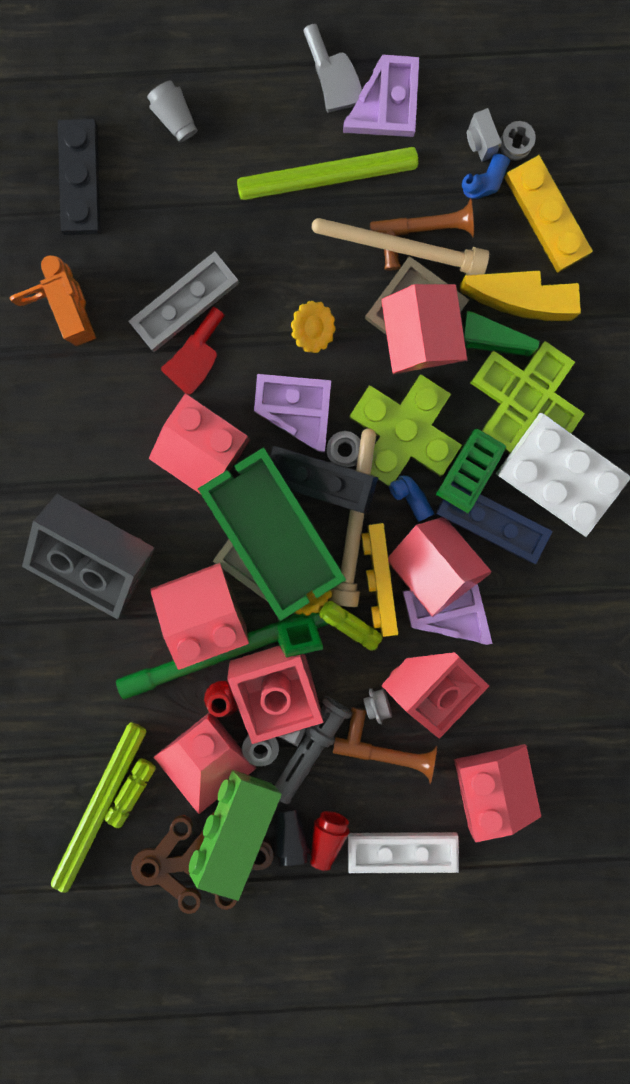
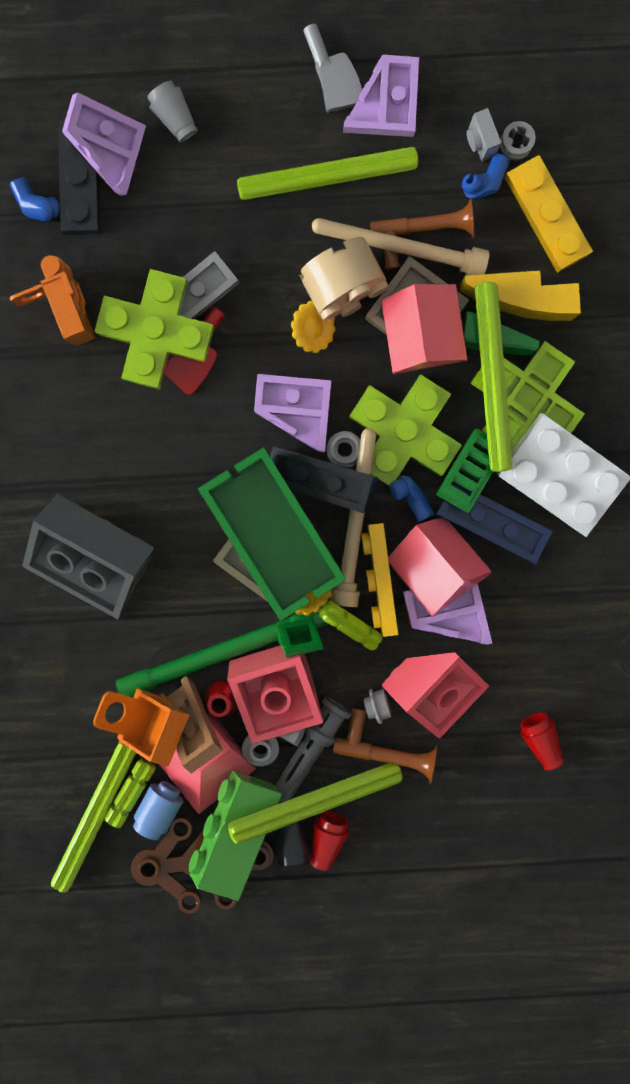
coral slope [149,393,250,493] -> none
coral slope [151,563,249,670] -> none
white tile [348,832,459,873] -> none
coral slope [454,744,541,842] -> none
none -> blue arm [9,177,60,222]
none -> lavender wing [62,92,146,196]
none -> orange piece [93,688,189,767]
none -> lime plate [95,269,215,390]
none -> medium blue brick [133,781,183,840]
none -> medium nougat hinge [160,676,223,774]
none -> lime axle [228,763,403,844]
none -> tan brick [299,237,389,321]
none -> lime axle [475,282,513,472]
none -> red cone [520,712,564,770]

